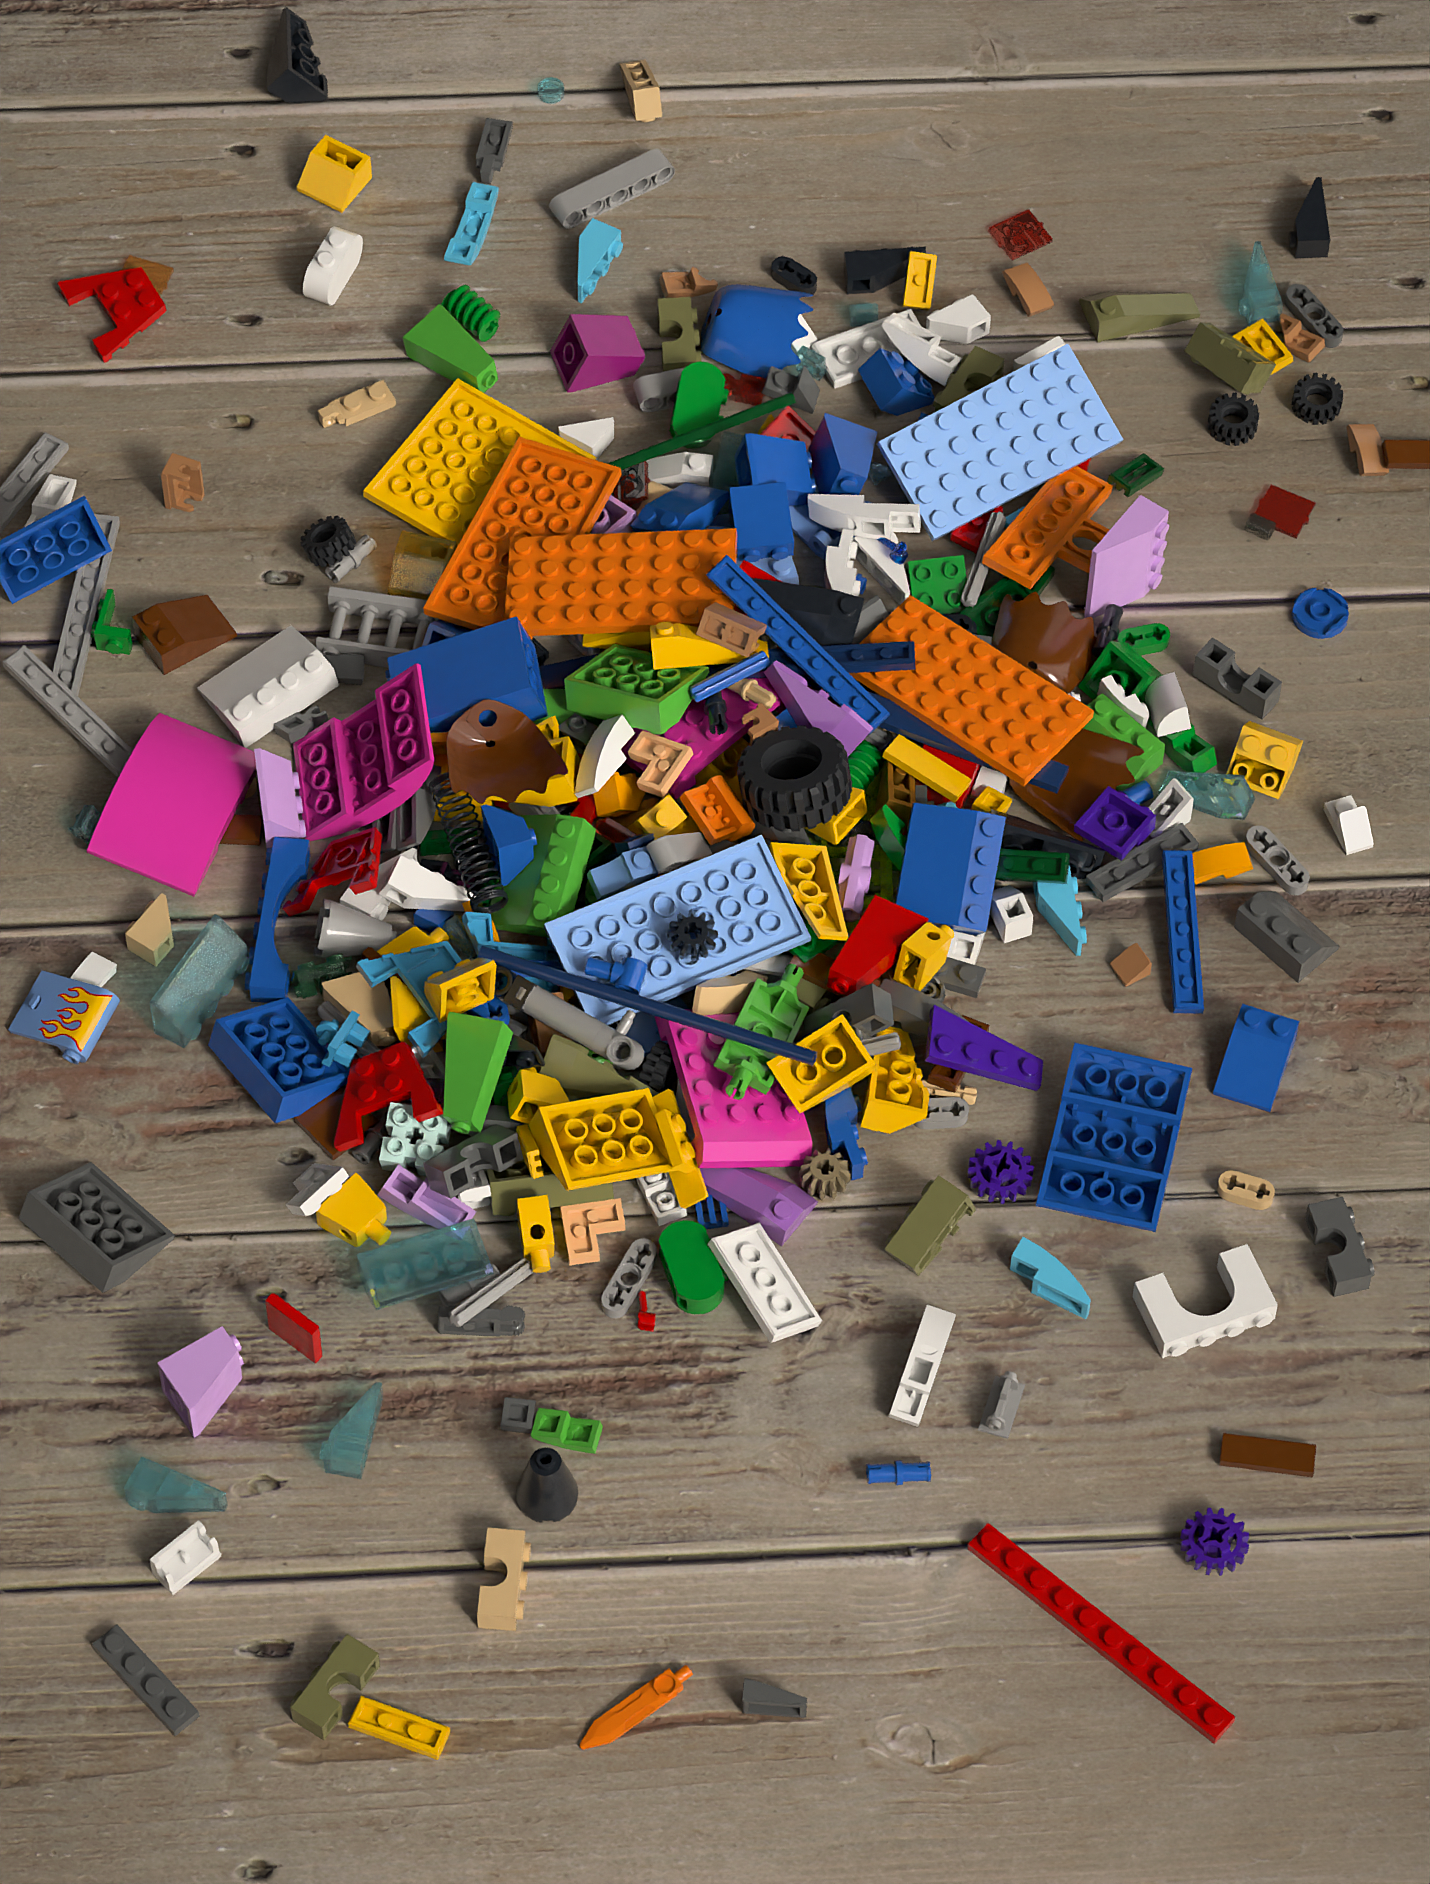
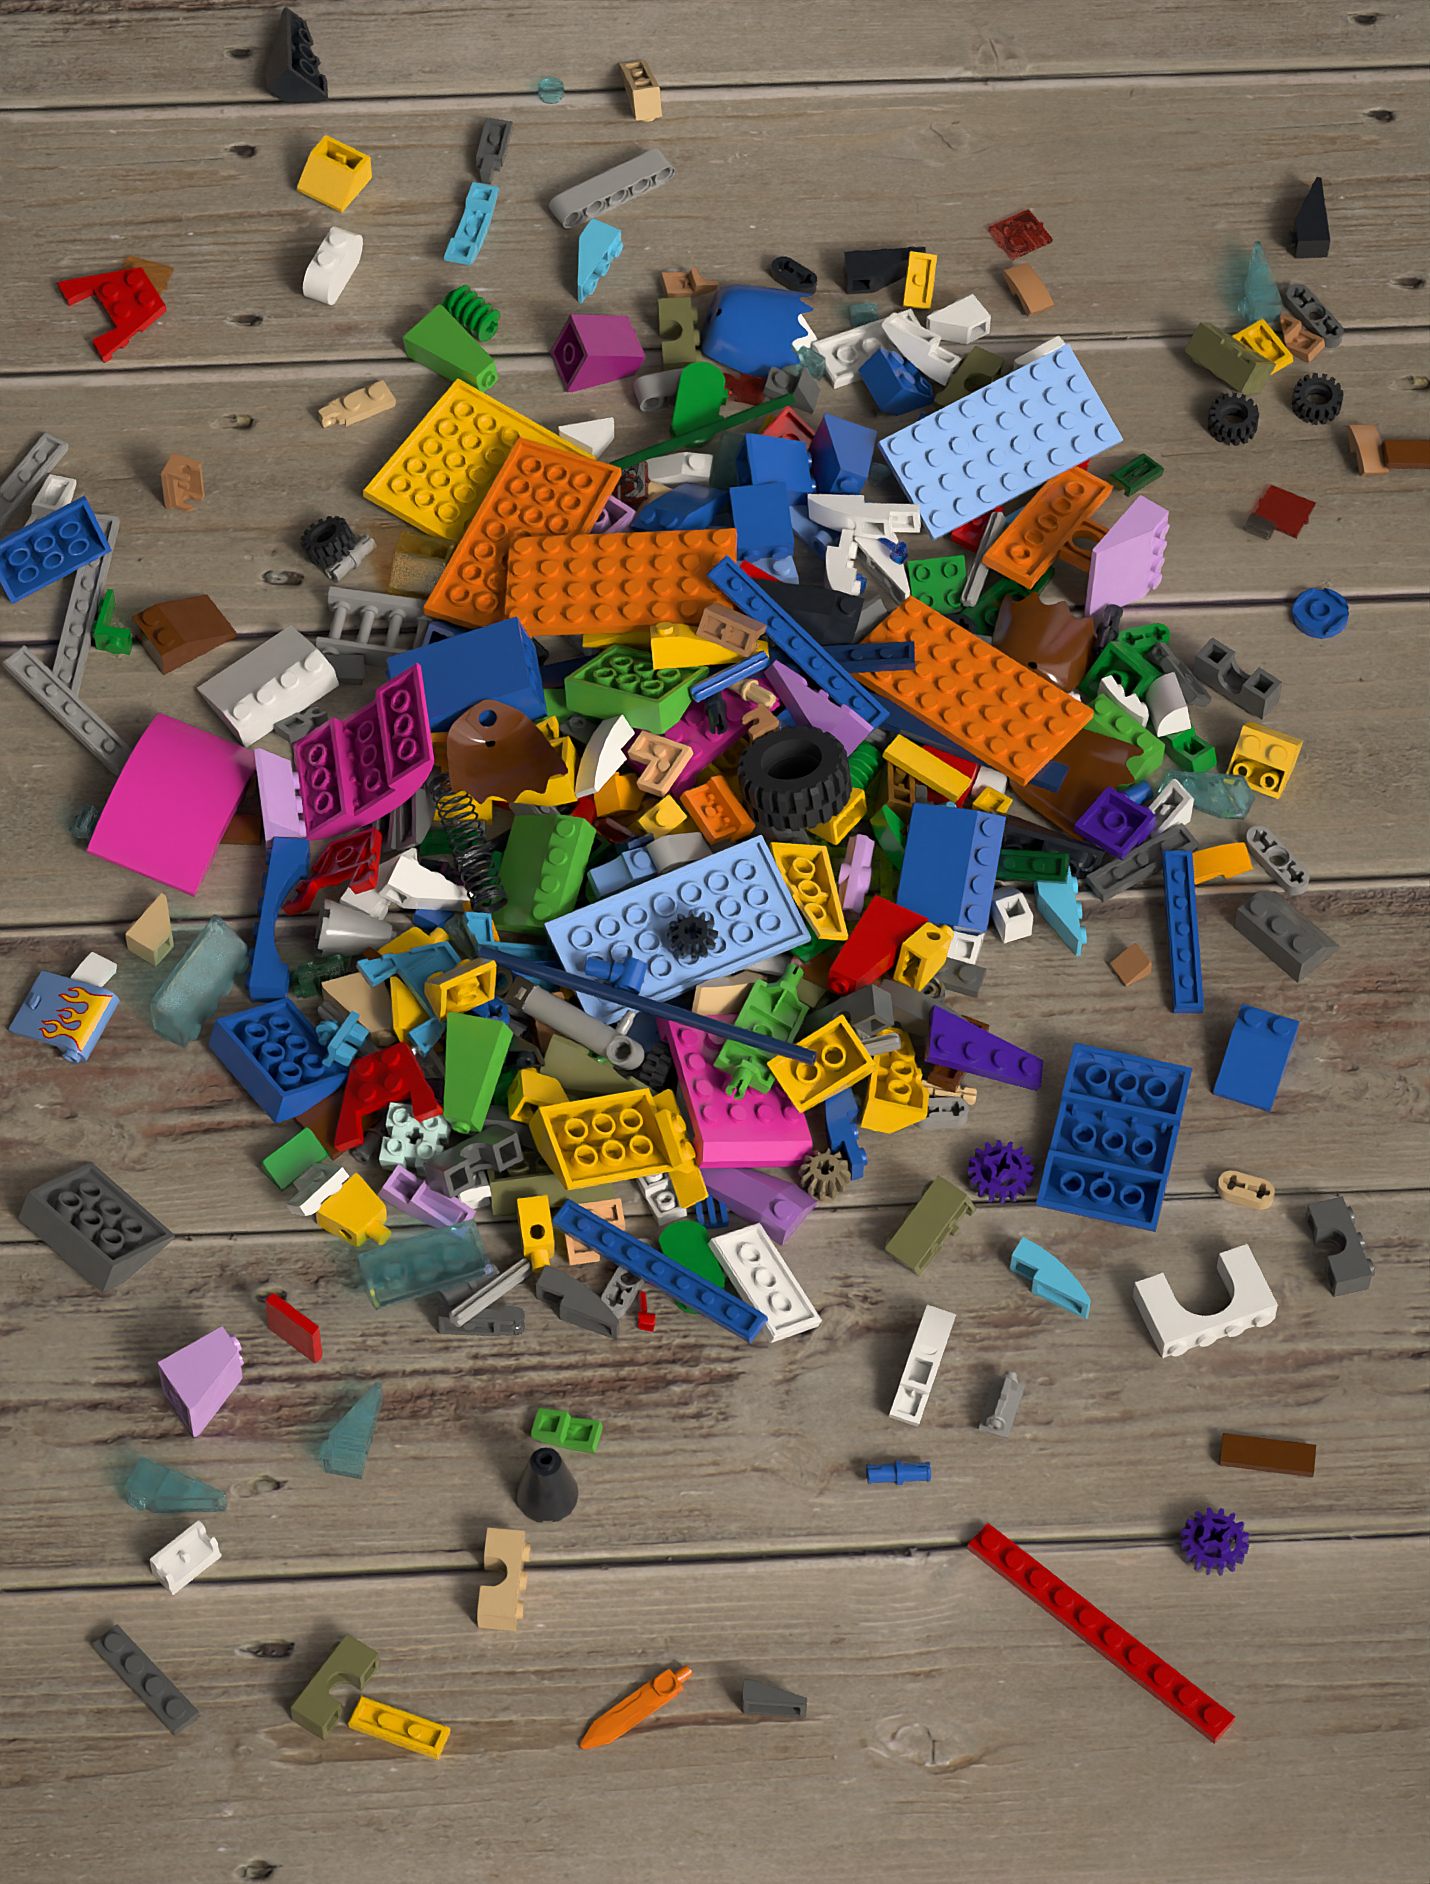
blue slope [481,804,537,886] -> none
dark grey tile [501,1397,536,1434] -> none
yellow tile [516,1124,544,1179] -> none
olive wedge [1079,292,1200,343] -> none
white slope [1323,795,1374,855] -> none
none -> green slope [261,1127,328,1192]
none -> dark grey slope [536,1265,619,1340]
none -> blue tile [551,1199,768,1344]
none -> dark grey hinge [1148,641,1211,707]

